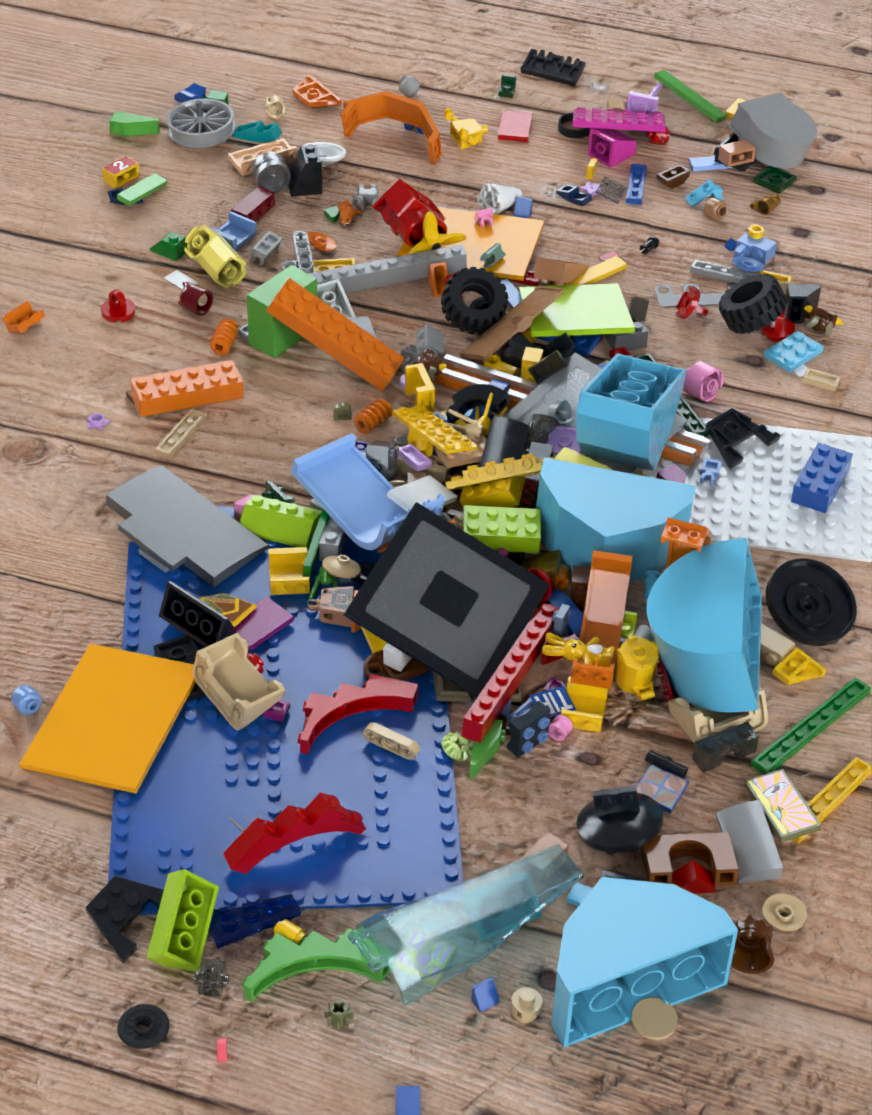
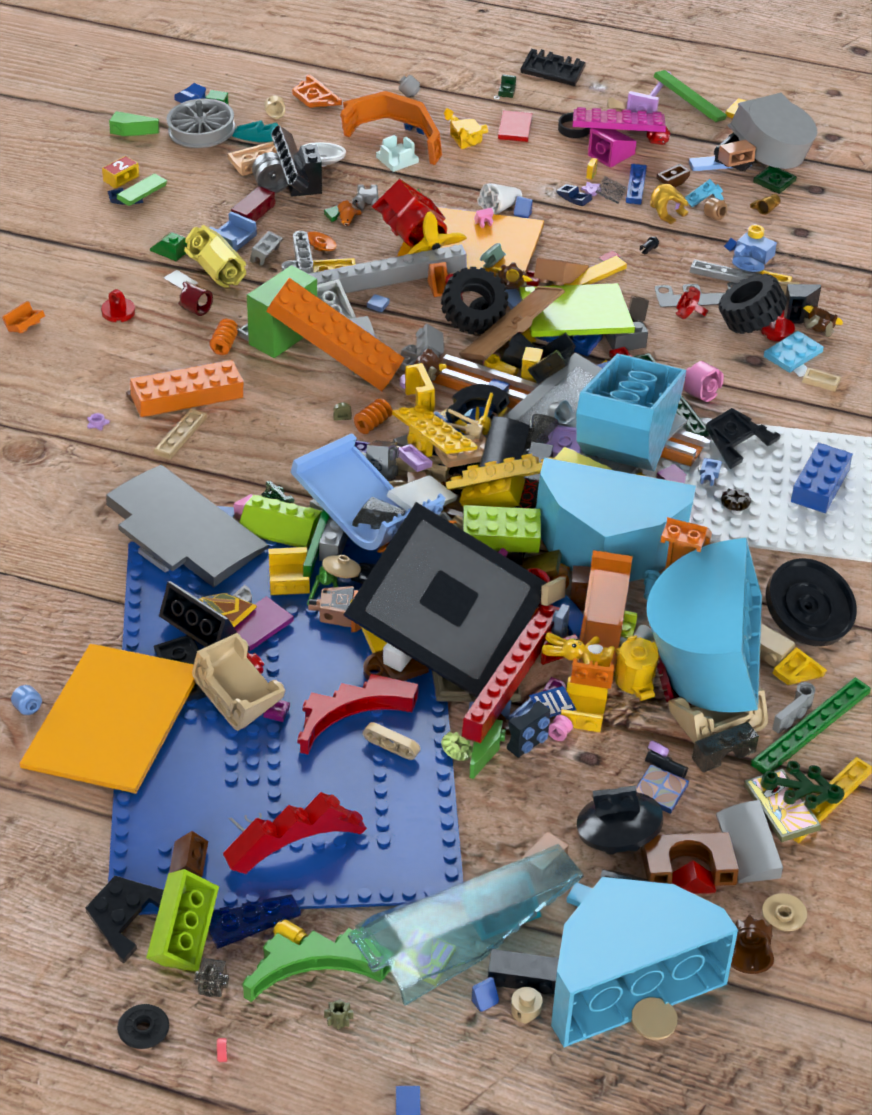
none -> reddish brown panel [169,831,208,877]
none -> light grey tile [233,585,252,603]
none -> black beam [271,125,309,193]
none -> clear smoke slope [352,497,405,529]
none -> medium blue tile [367,294,390,312]
none -> light aqua panel [376,135,419,172]
none -> brick [488,949,559,994]
none -> reddish brown hair [492,262,532,289]
none -> tan tile [541,577,566,606]
none -> lavender tile [648,740,670,757]
none -> pearl gold piece [650,184,688,224]
none -> dark brown gear [721,487,751,511]
none -> dark green plant [760,761,844,809]
none -> light grey plate [772,682,815,734]

